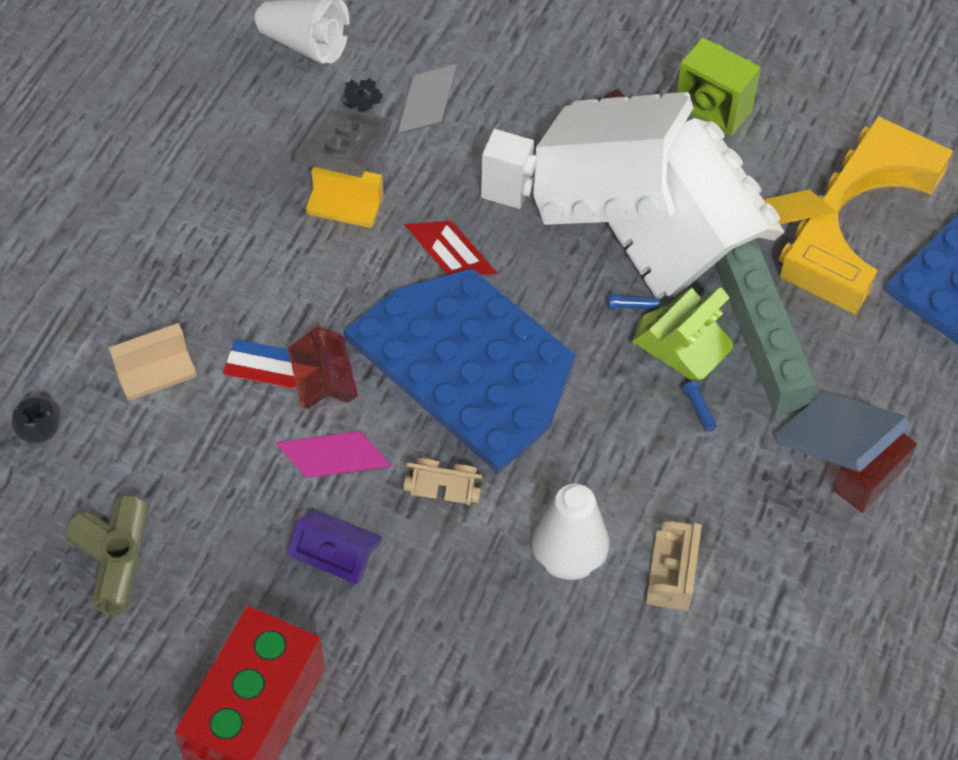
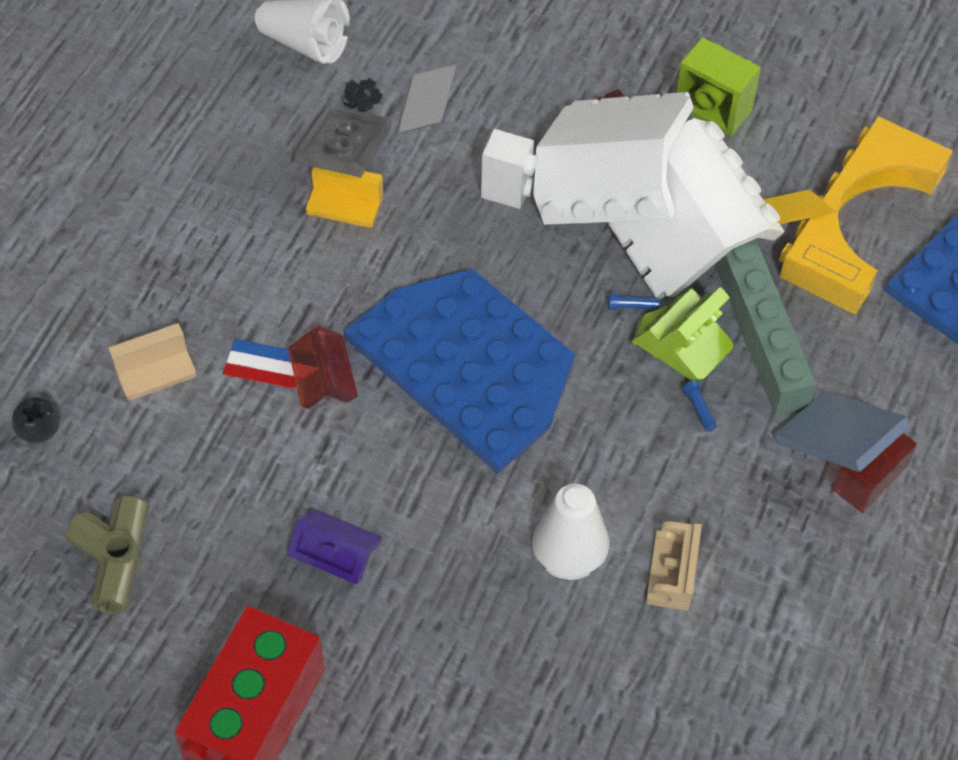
dark pink sticker [275,431,392,478] -> none
red sticker [403,221,499,275] -> none
tan hinge [403,458,484,506] -> none

